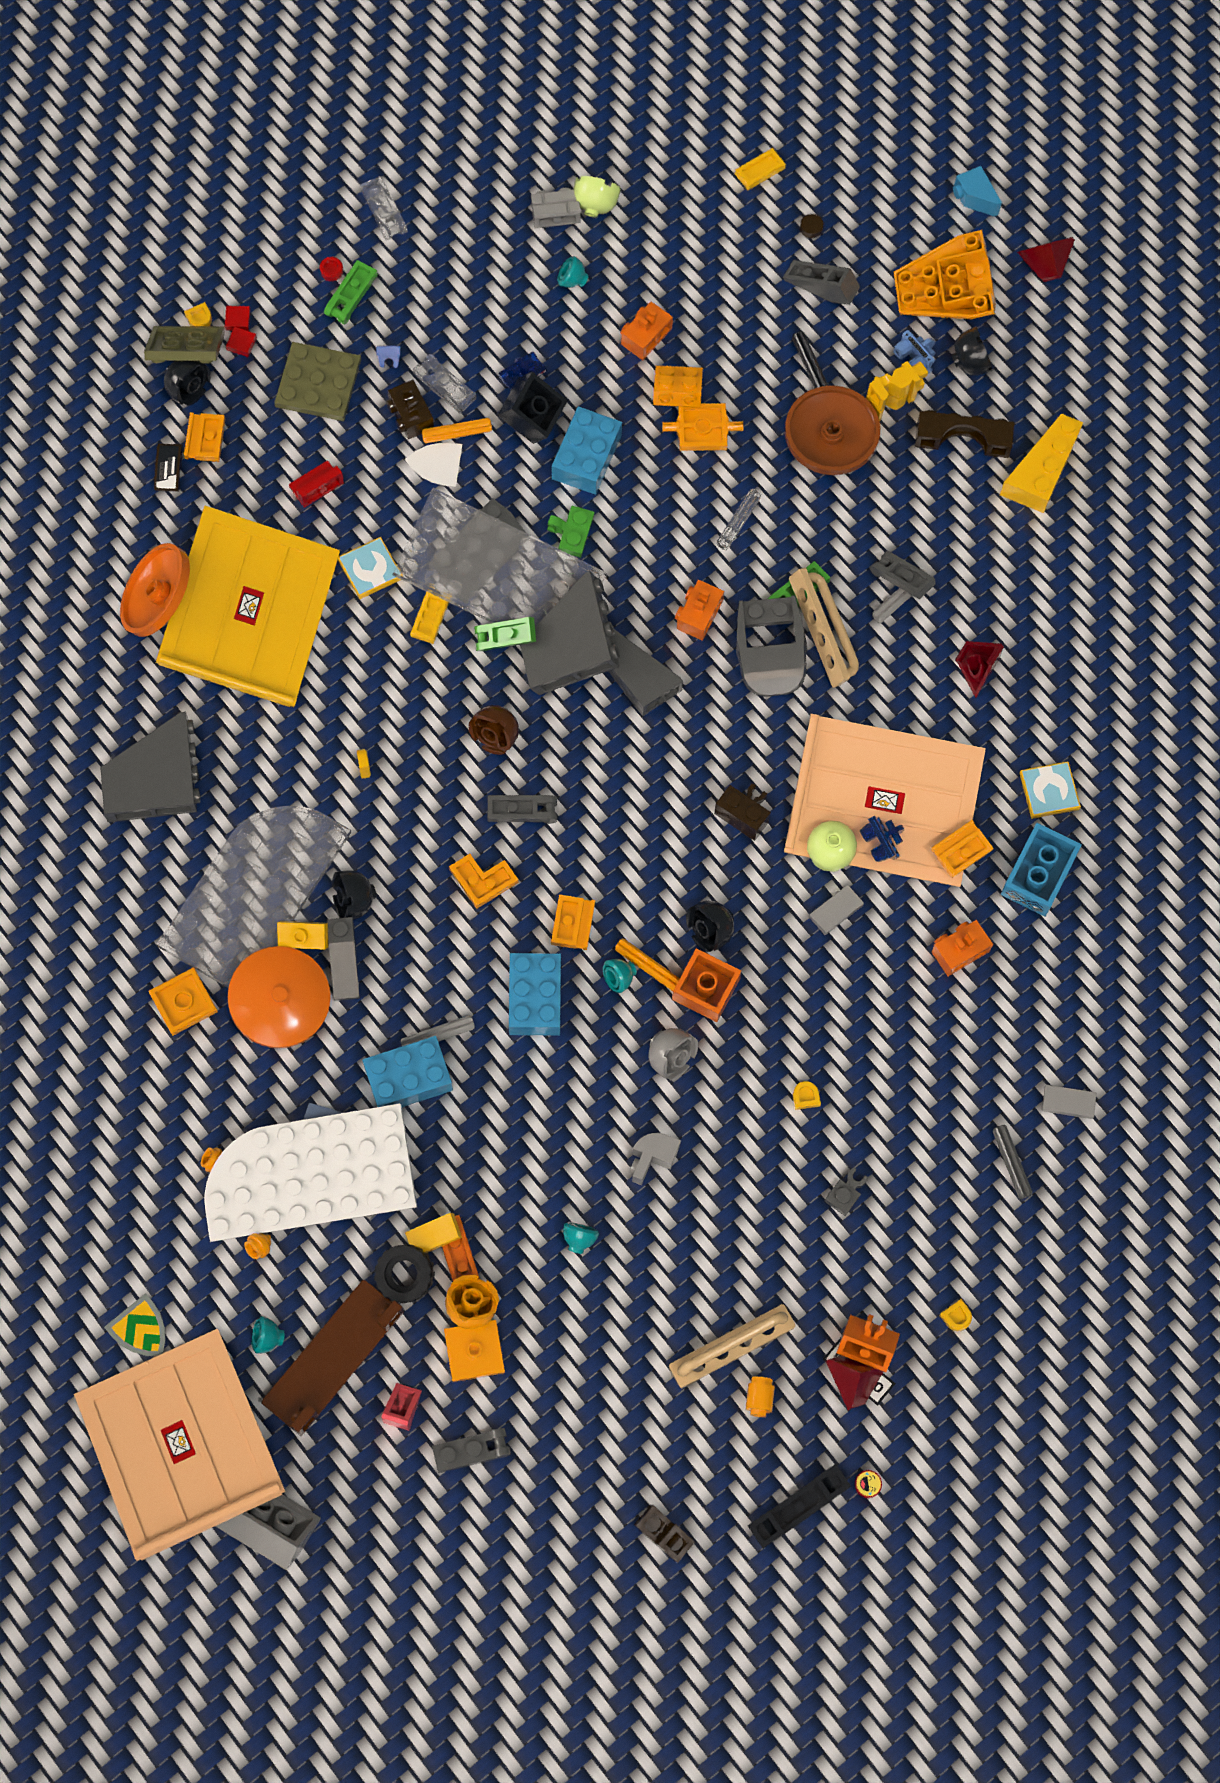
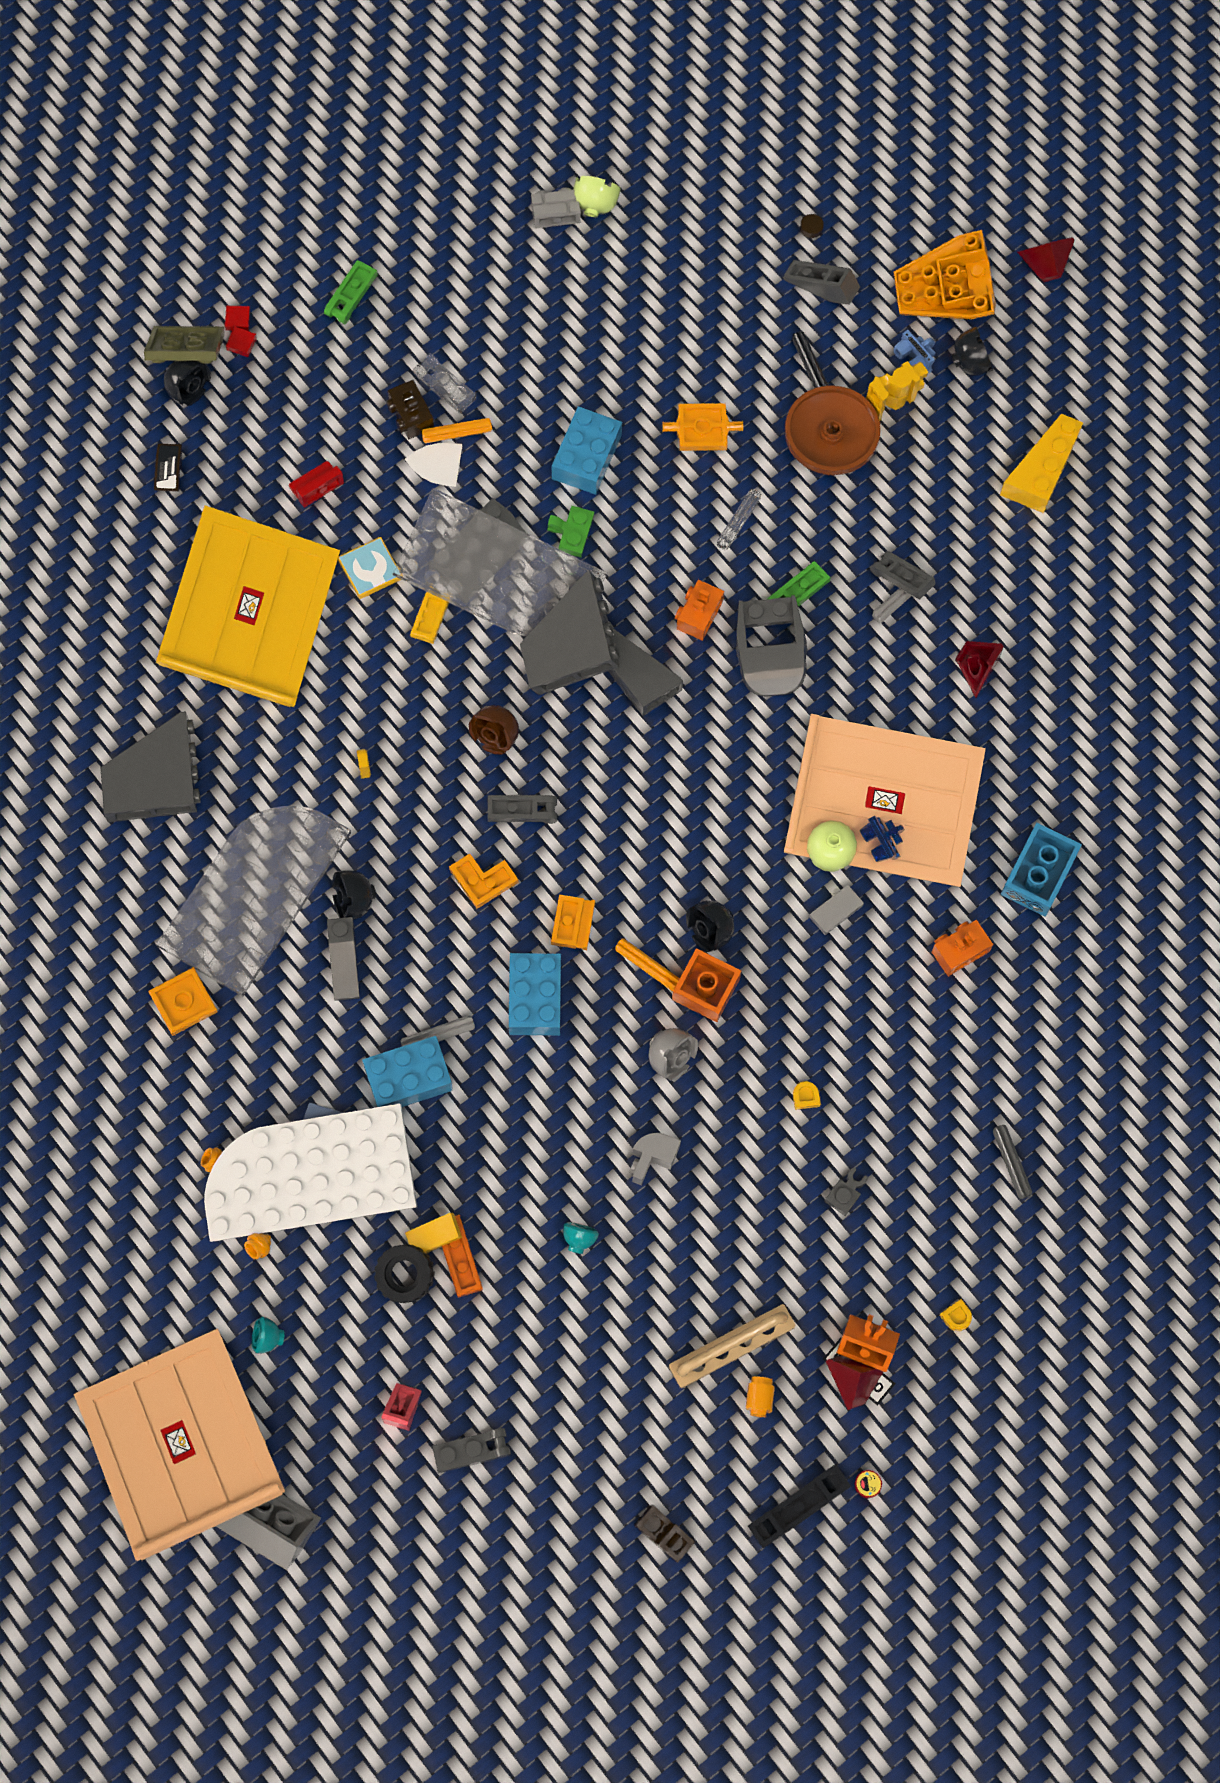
sticker [104,1293,165,1356] -> none
orange dish [120,543,190,637] -> none
yellow tile [184,302,212,326] -> none
light orange plate [184,412,225,462] -> none
orange dish [228,946,330,1048] -> none
reddish brown bracket [261,1280,404,1437] -> none
olive plate [275,342,361,421] -> none
yellow plate [277,921,328,949] -> none
red tile [320,257,344,281] -> none
clear plate [360,176,407,240] -> none
tile [376,346,401,368] -> none
light orange plate [444,1320,505,1382] -> none
light orange cylinder [445,1275,499,1329] -> none
plate [474,617,536,651] -> none
black brick [497,372,568,444] -> none
clear blue hips [498,351,547,391] -> none
teal brick [558,256,588,288] -> none
teal brick [603,959,637,993] -> none
orange brick [621,301,673,360] -> none
light orange plate [653,366,703,407] -> none
dark brown brick [714,783,771,841] -> none
yellow tile [735,148,786,190] -> none
tan piece [789,568,859,688] -> none
dark brown arch [915,410,1014,458] -> none
light orange plate [931,820,994,878] -> none
dark azure slope [953,166,1002,217] -> none
tile [1019,762,1081,819] -> none
light grey tile [1042,1085,1097,1119] -> none

